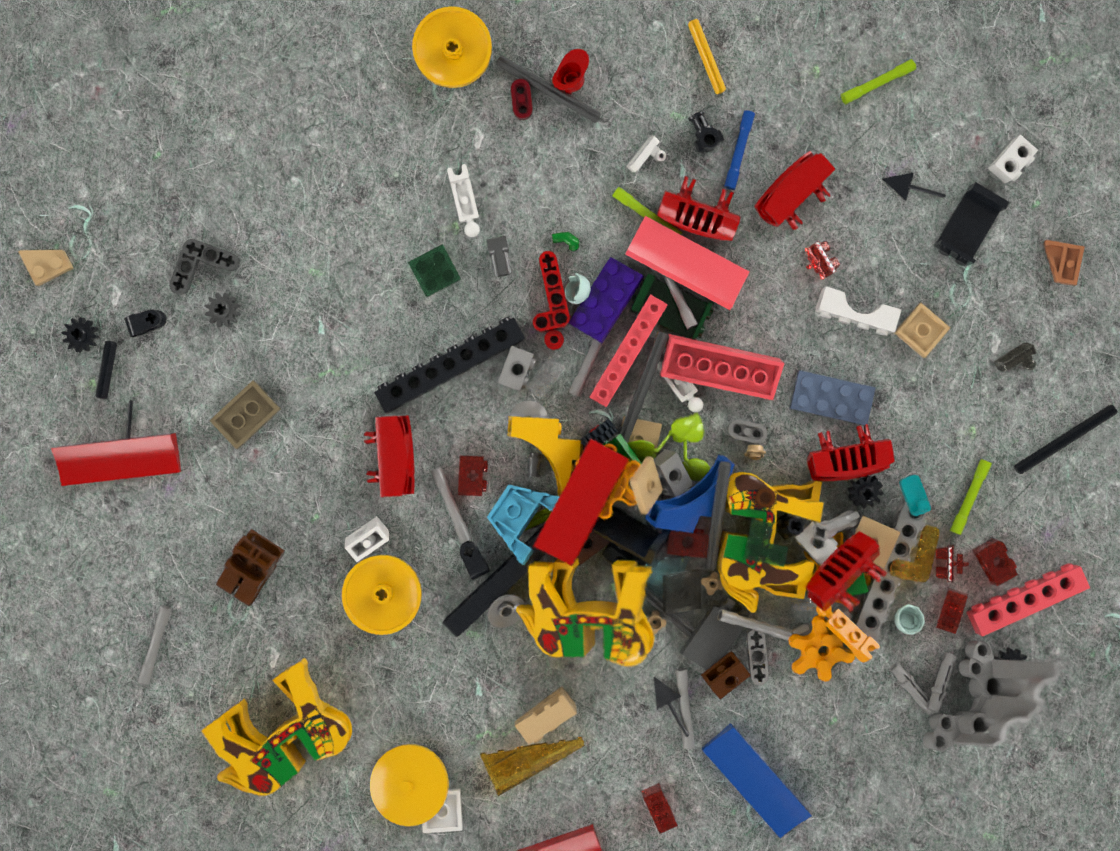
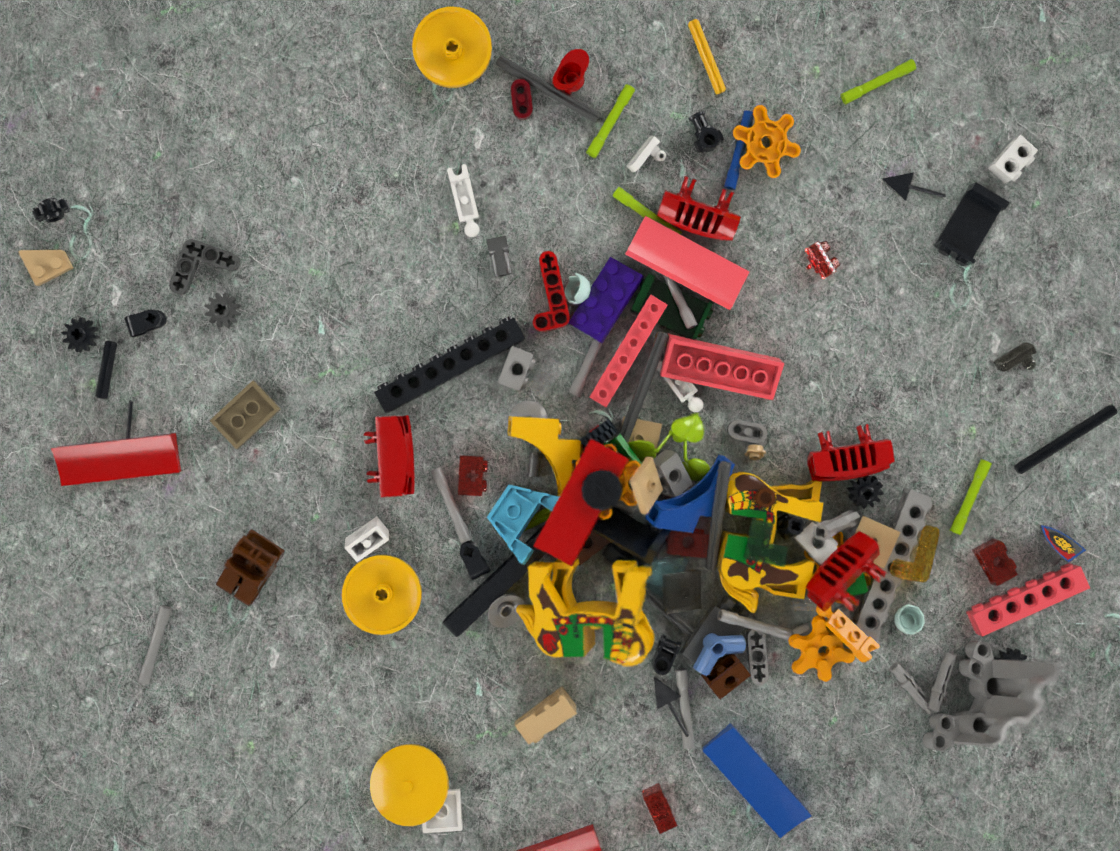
yellow animal [201,658,352,796] -> none
clear green plate [408,244,461,298] -> none
clear yellow wedge [480,737,585,796] -> none
red plate [544,330,564,350] -> none
green arm [552,232,580,251] -> none
tan plate [646,610,666,634] -> none
tan plate [701,572,724,595] -> none
red piece [754,151,836,230] -> none
sand blue plate [789,370,876,426] -> none
white arch [815,287,901,336] -> none
tan plate [894,303,950,358] -> none
teal piece [899,474,931,516] -> none
clear red hips [936,545,969,582] -> none
clear red brick [936,588,969,634] -> none
nougat wing [1044,240,1085,286] -> none
none -> black gear [32,198,71,223]
none -> black tile [581,469,622,511]
none -> lime piece [586,84,635,158]
none -> black piece [651,635,681,675]
none -> medium blue piece [693,633,746,676]
none -> light orange plate [733,105,801,178]
none -> shield [1040,525,1086,565]

